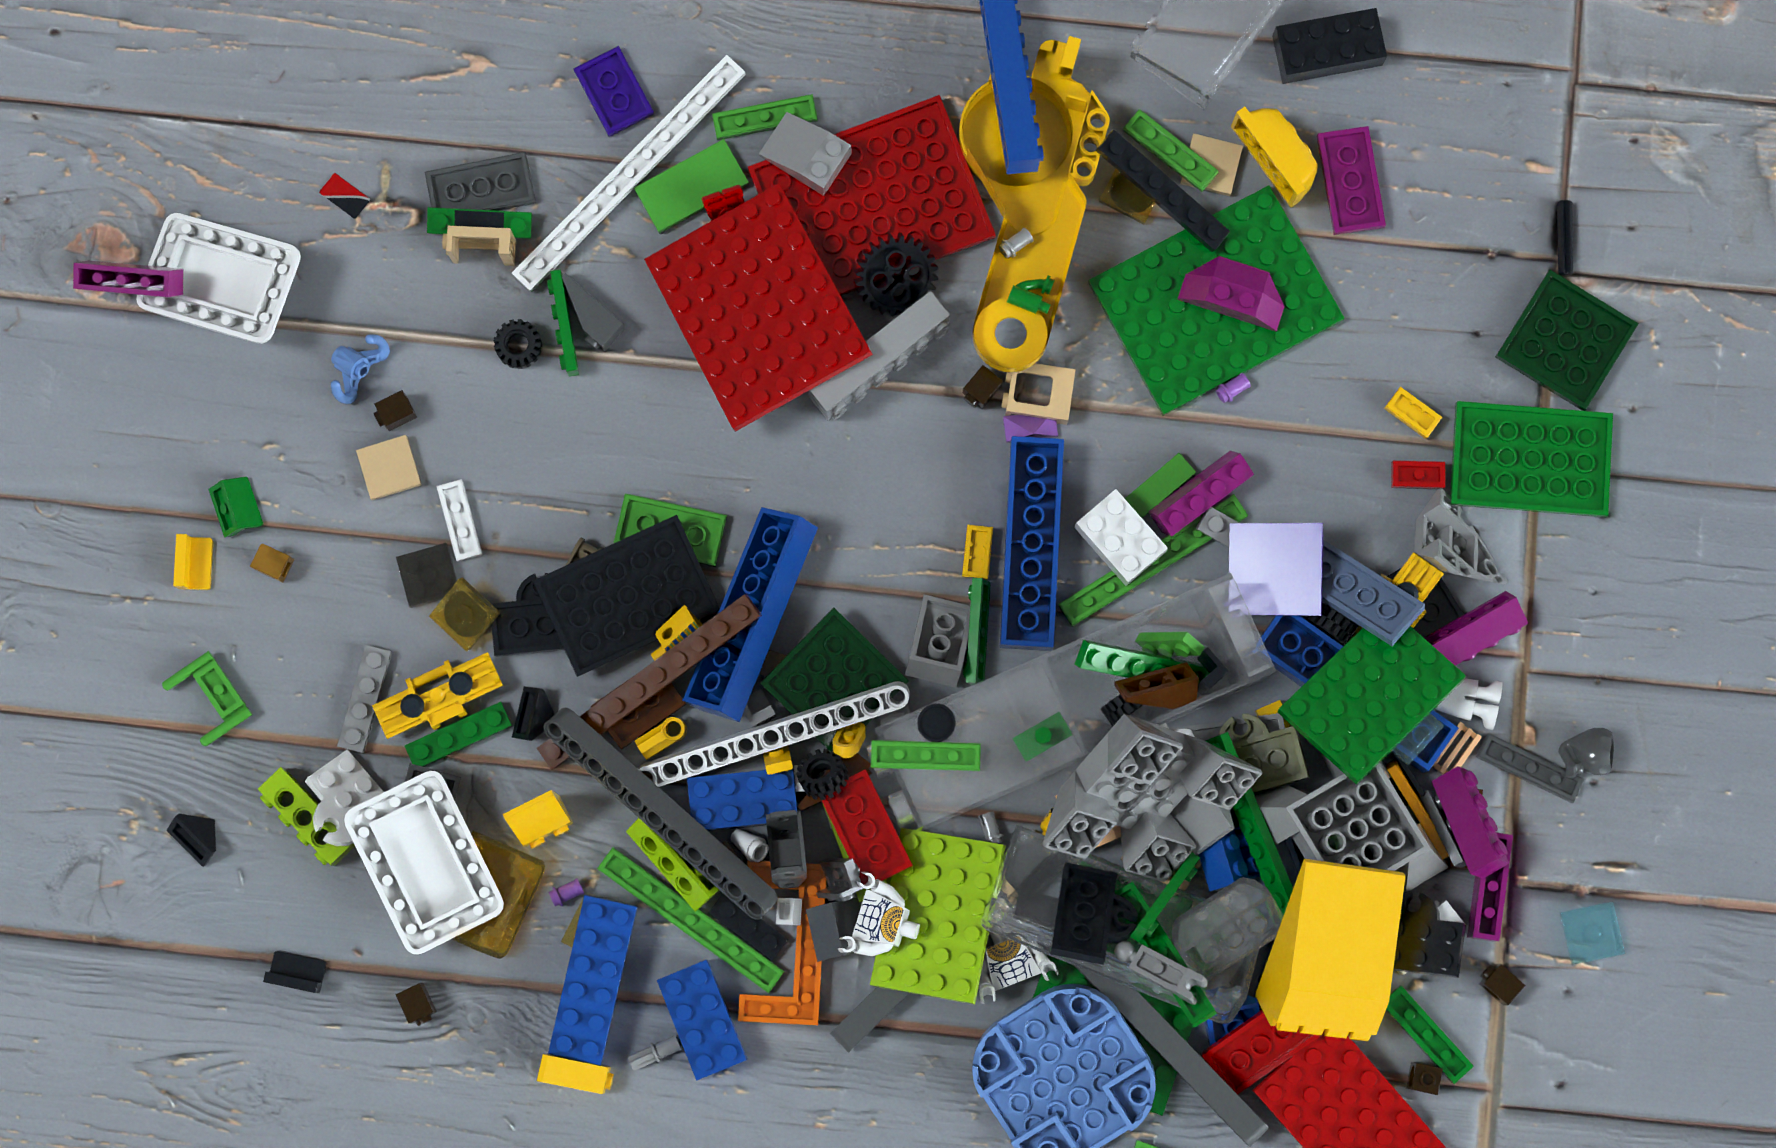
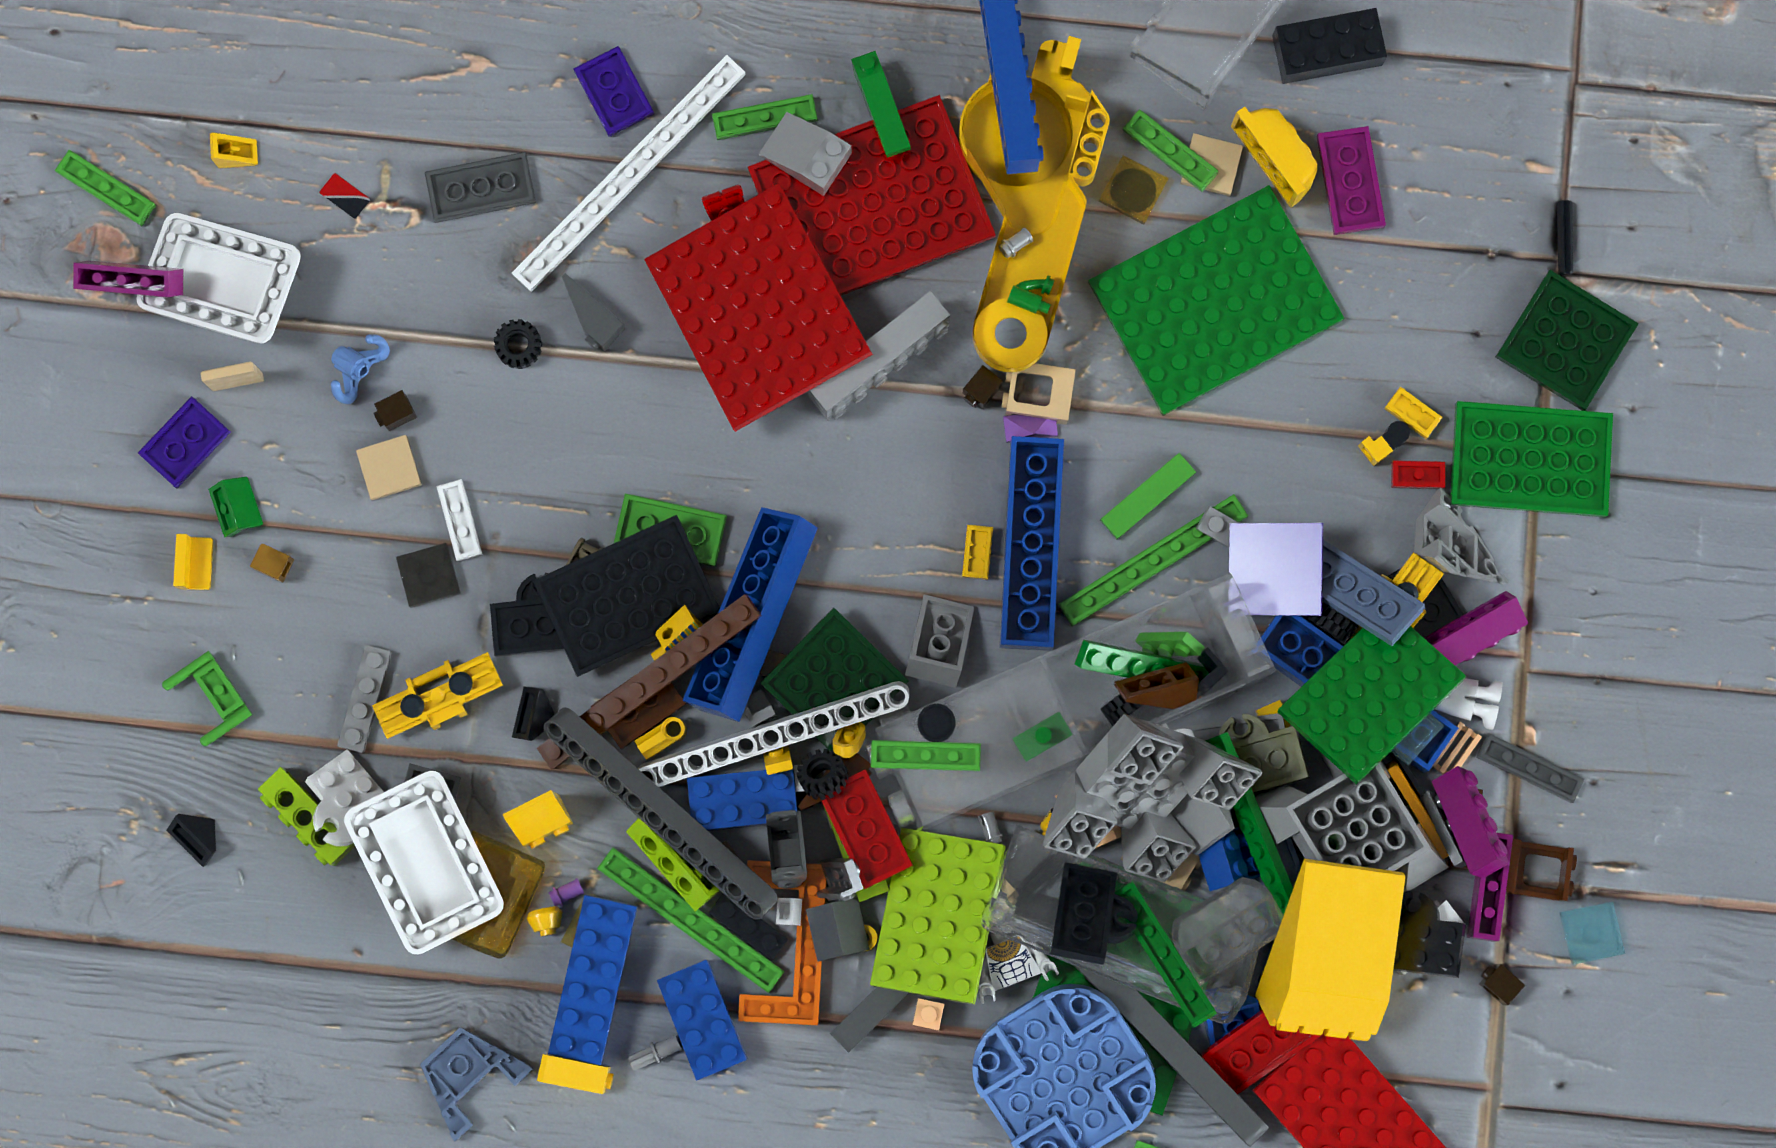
black panel [263,951,327,993] -> none
dark brown brick [395,983,437,1026] -> none
green plate [404,702,512,767] -> none
green plate [427,207,532,239] -> none
clear yellow tile [429,577,500,652] -> none
tan window [442,226,516,266] -> none
green plate [547,269,579,377] -> none
bright green tile [634,139,749,234] -> none
white cone [730,829,769,862] -> none
white torso [838,871,920,956] -> none
black gear [854,232,938,317] -> none
green plate [963,578,991,686] -> none
white brick [1074,489,1168,586] -> none
black plate [1095,129,1230,252] -> none
light grey plate [1114,941,1208,1005] -> none
green plate [1130,852,1200,943] -> none
magenta brick [1148,451,1254,537] -> none
magenta wedge [1177,256,1284,332] -> none
medium lavender pin [1216,373,1251,403] -> none
green plate [1386,985,1474,1084] -> none
dark brown brick [1406,1062,1443,1095] -> none
dark grey piece [1558,728,1614,779] -> none
none -> bright green tile [54,150,156,226]
none -> dark purple tile [138,396,231,489]
none -> tan tile [200,361,264,391]
none -> yellow slope [210,132,258,168]
none -> sand blue wing [420,1027,533,1142]
none -> yellow cone [527,906,563,937]
none -> green slope [851,51,911,158]
none -> light nougat brick [912,998,944,1030]
none -> leg [1358,421,1410,466]
none -> reddish brown window [1506,839,1577,902]

